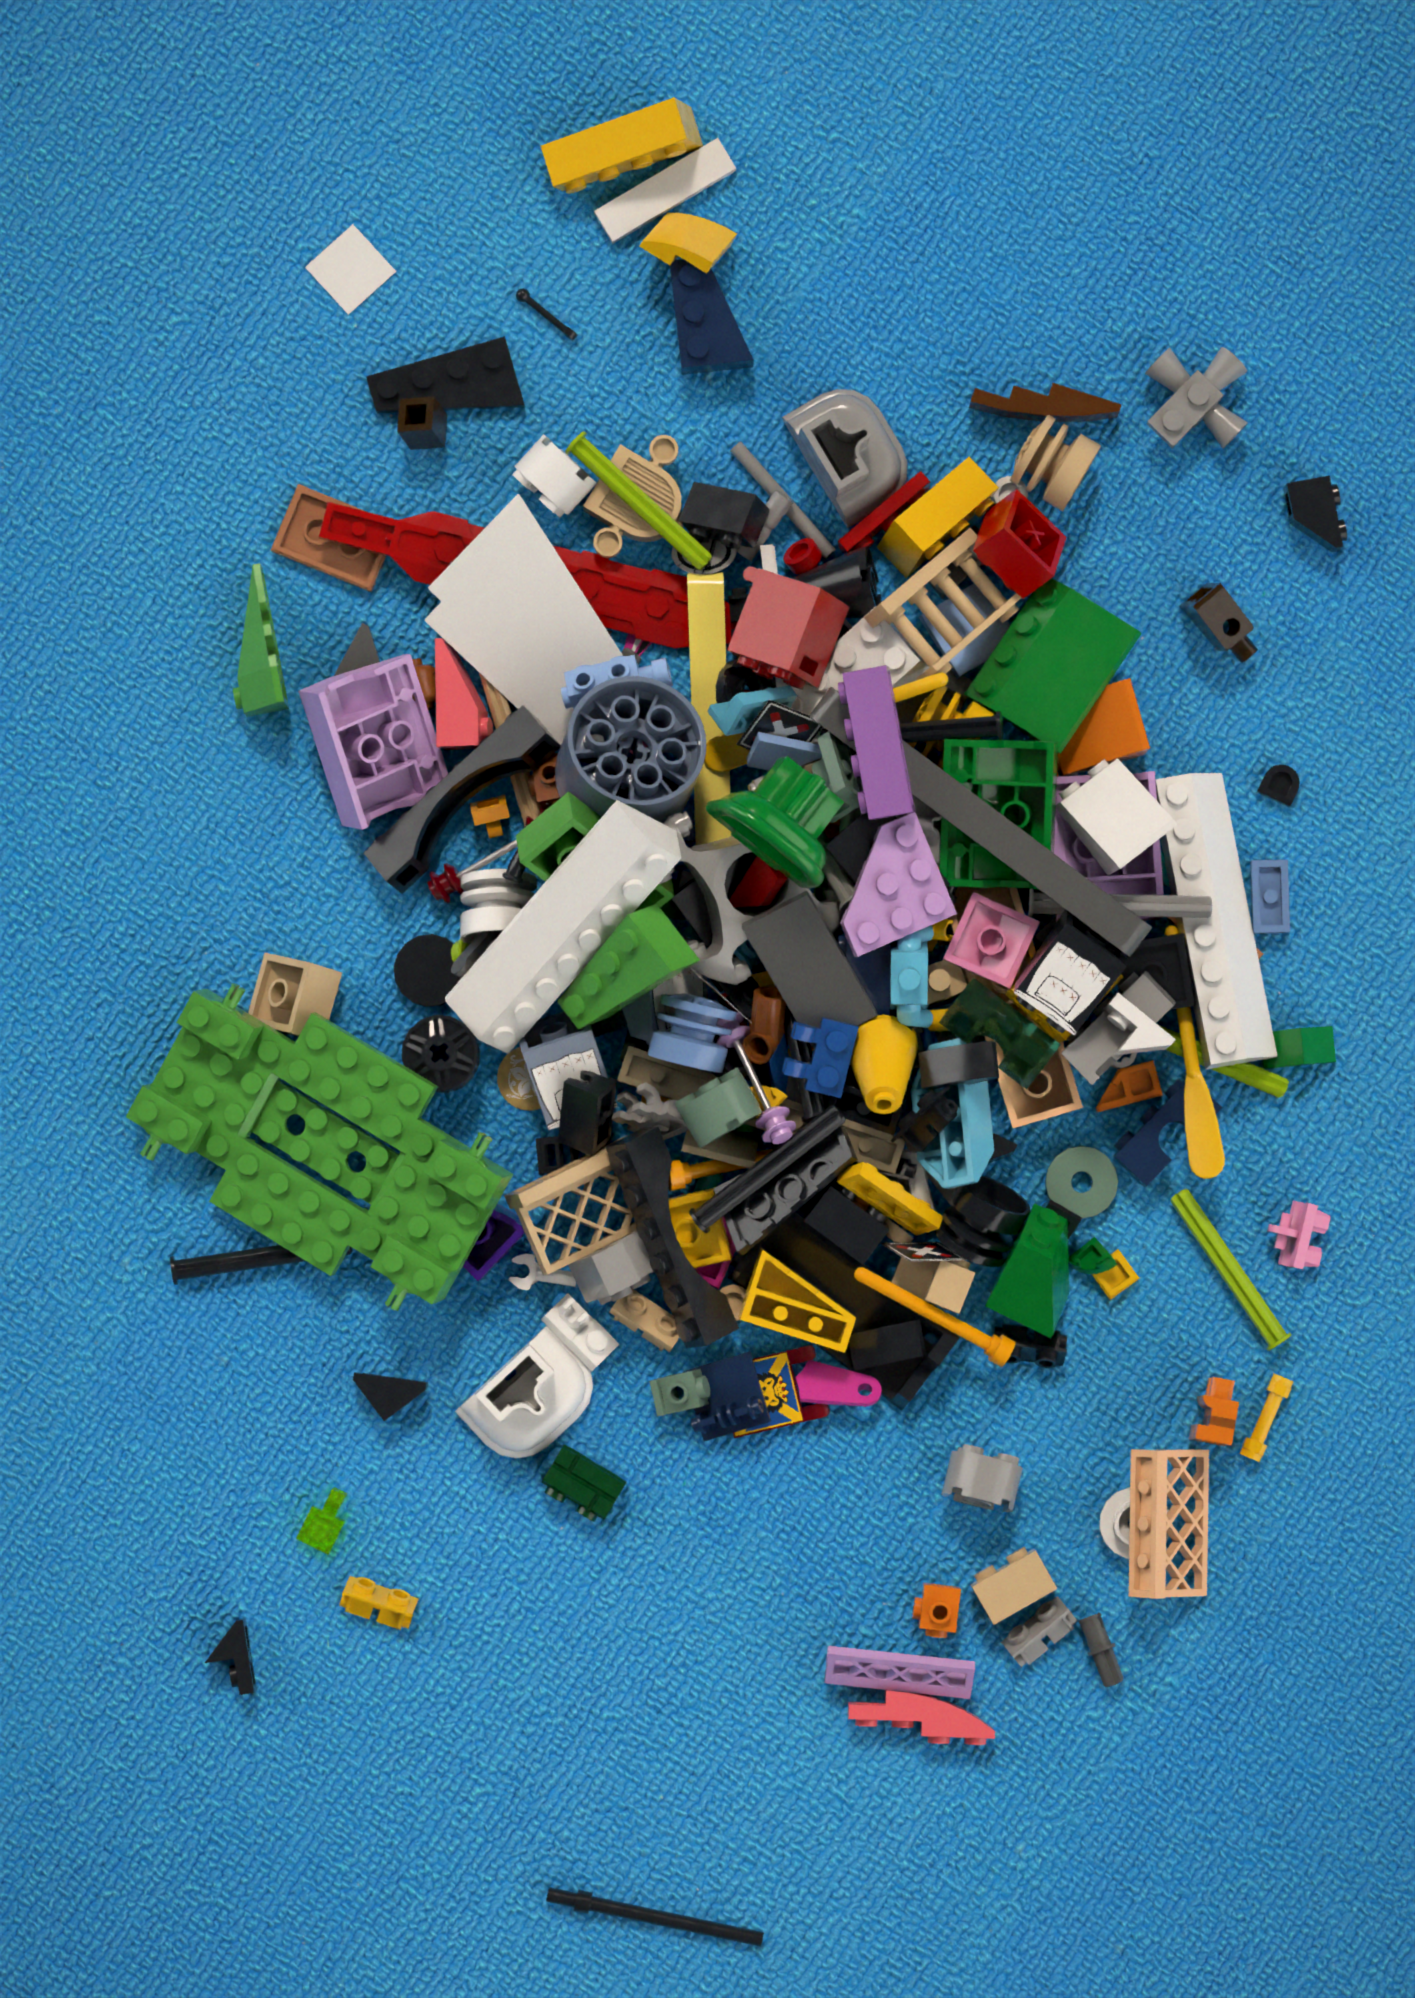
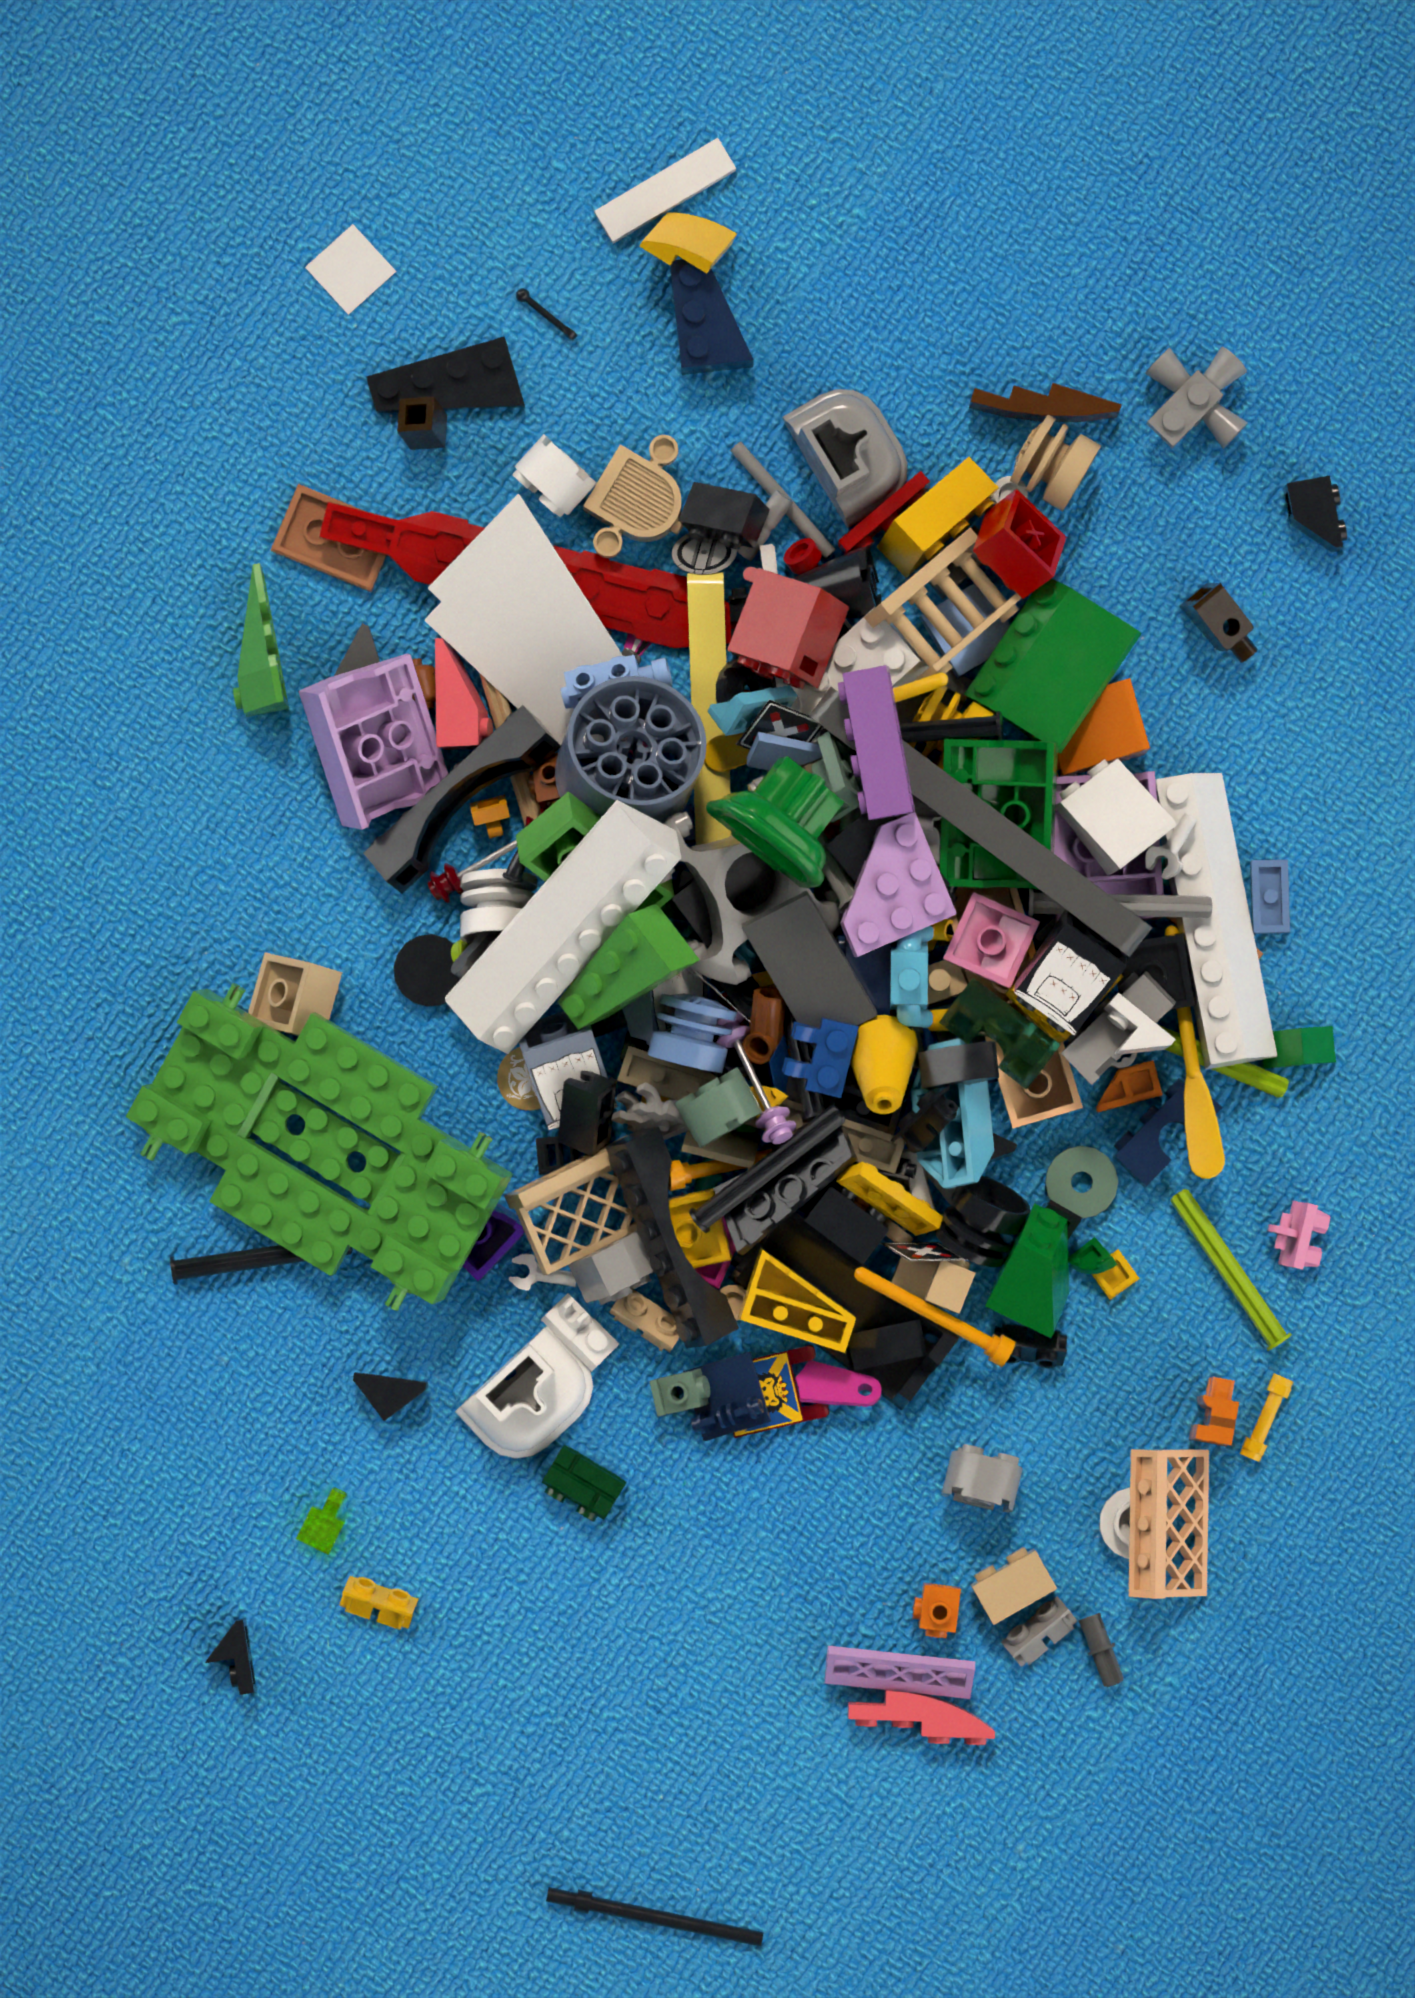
black wheel [402,1015,480,1093] -> none
yellow wedge [541,97,703,194] -> none
lime axle [565,431,712,570] -> none
red tile [729,856,787,907] -> none
black tile [1256,765,1300,807] -> none
none -> white bar [1145,813,1197,880]

